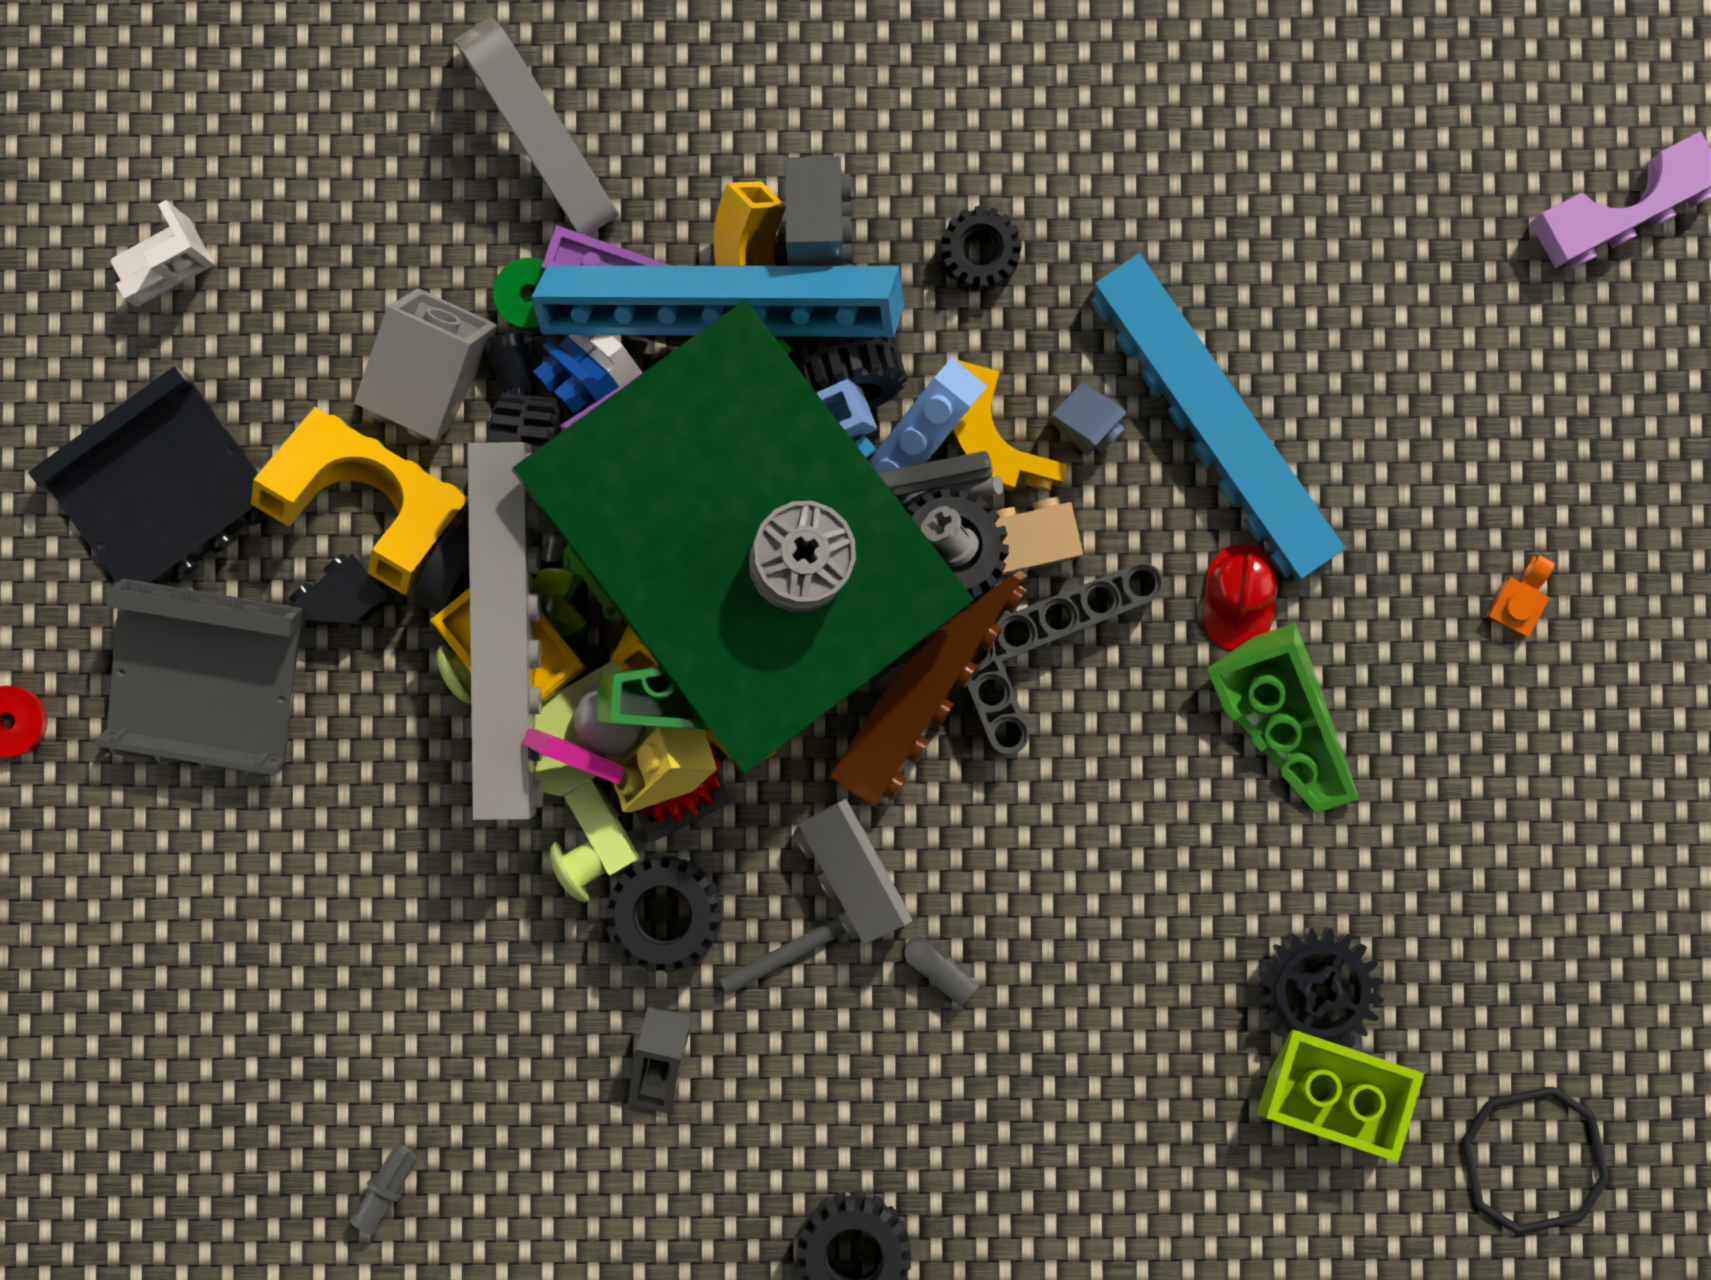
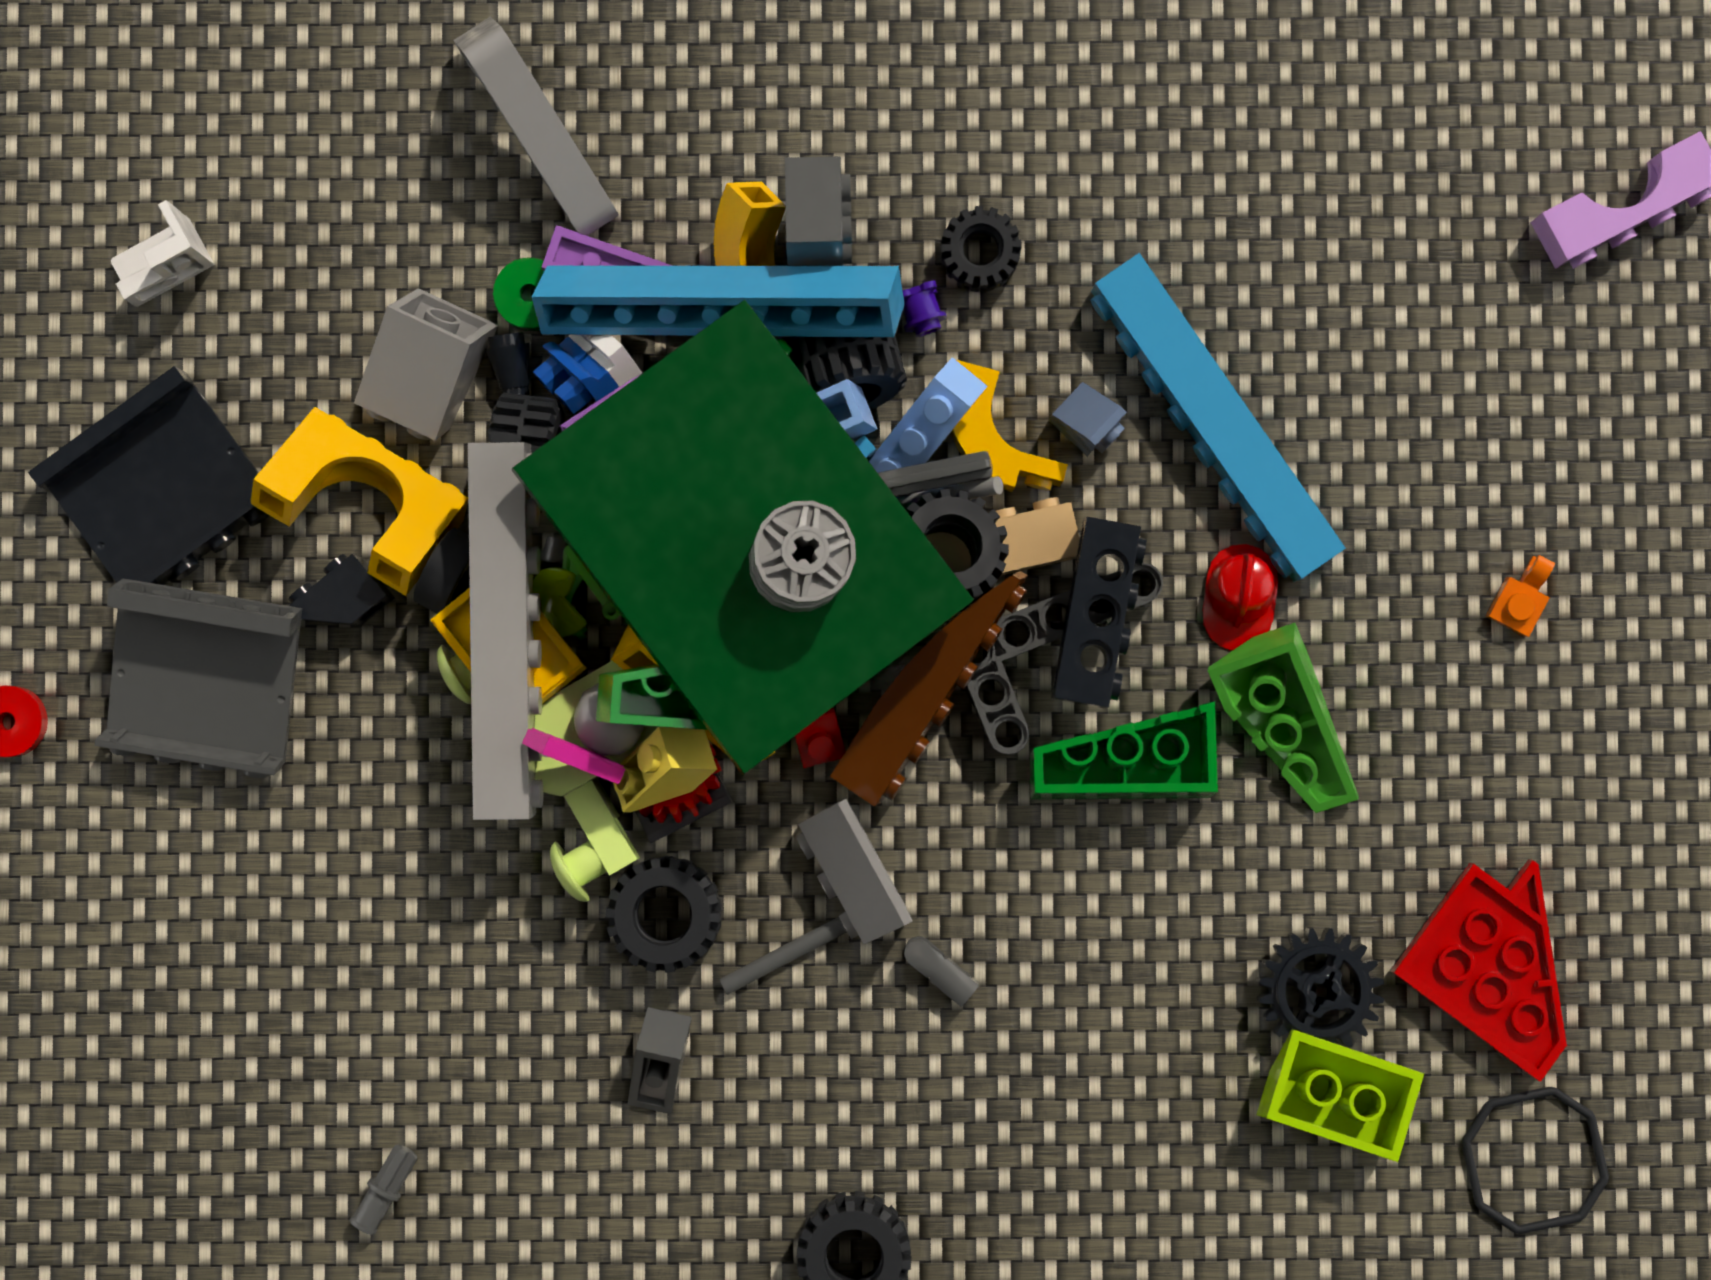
light grey bush [921,506,979,566] -> none
none -> red bracket [795,707,846,768]
none -> dark purple brick [902,280,947,337]
none -> green wedge [1030,701,1218,800]
none -> black brick [1051,517,1147,708]
none -> red wing [1390,859,1567,1082]

